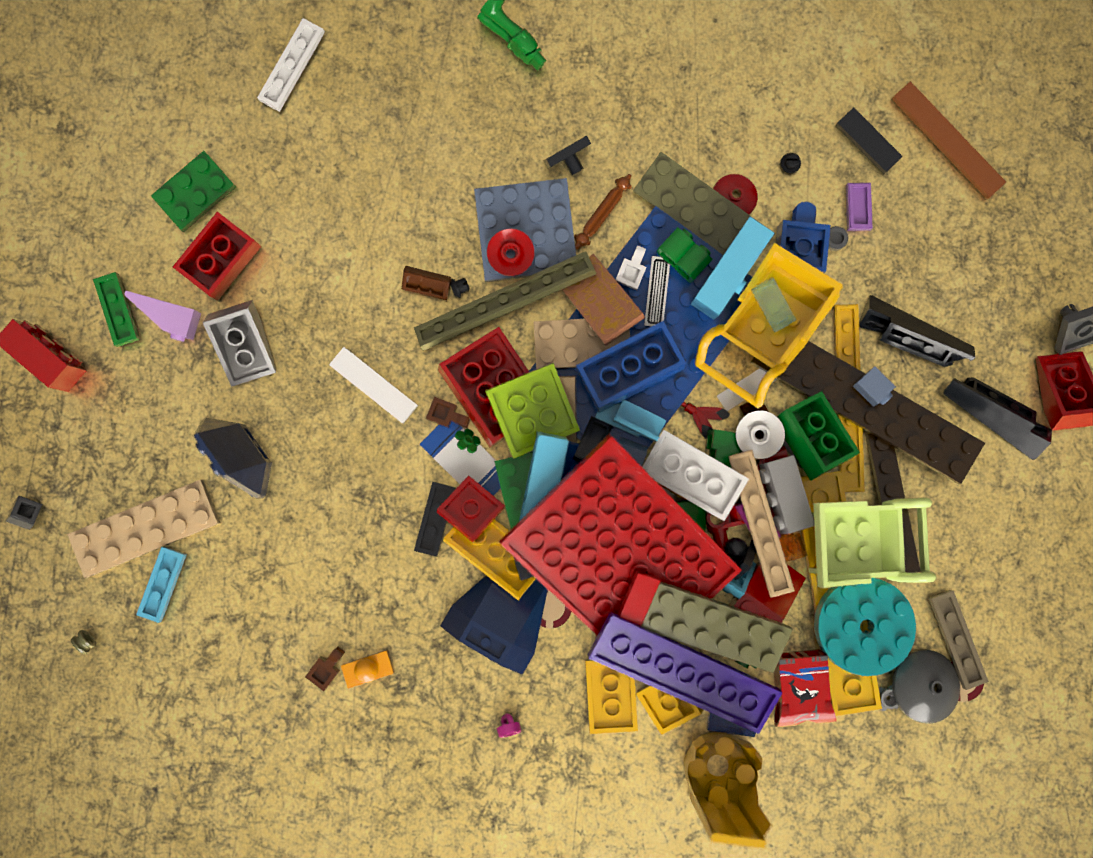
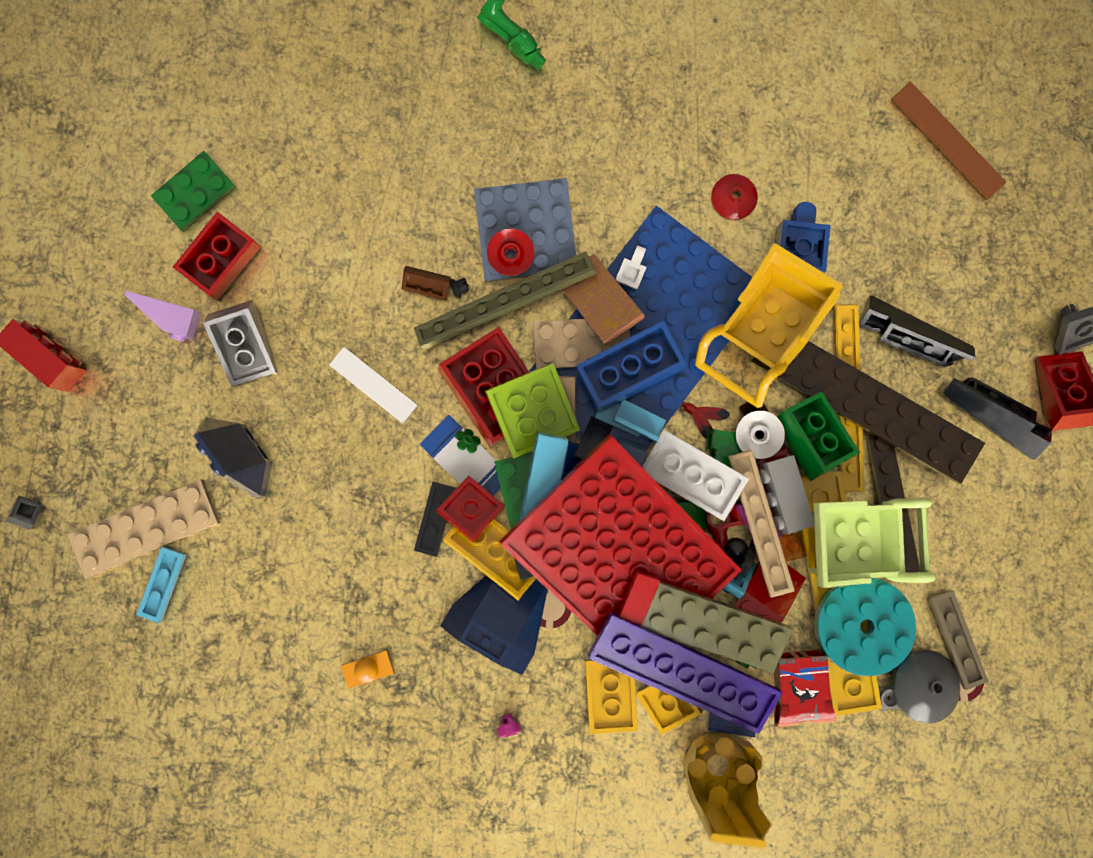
olive bush [71,630,96,654] -> none
green plate [93,272,140,347] -> none
white plate [257,18,325,112] -> none
reddish brown plate [305,646,345,691] -> none
reddish brown plate [426,397,471,428] -> none
black tile [543,136,591,175] -> none
dark orange wheel [574,174,632,250] -> none
olive plate [633,152,775,255] -> none
sticker [644,256,670,326] -> none
green brick [656,227,713,283] -> none
medium azure brick [691,217,774,320] -> none
white sticker [717,369,777,411] -> none
clear light blue tile [751,277,796,332] -> none
black piece [780,153,801,174] -> none
dark grey tile [828,226,848,251] -> none
black tile [835,107,903,174] -> none
medium lavender tile [846,183,873,231] -> none
sand blue brick [853,366,896,406] -> none

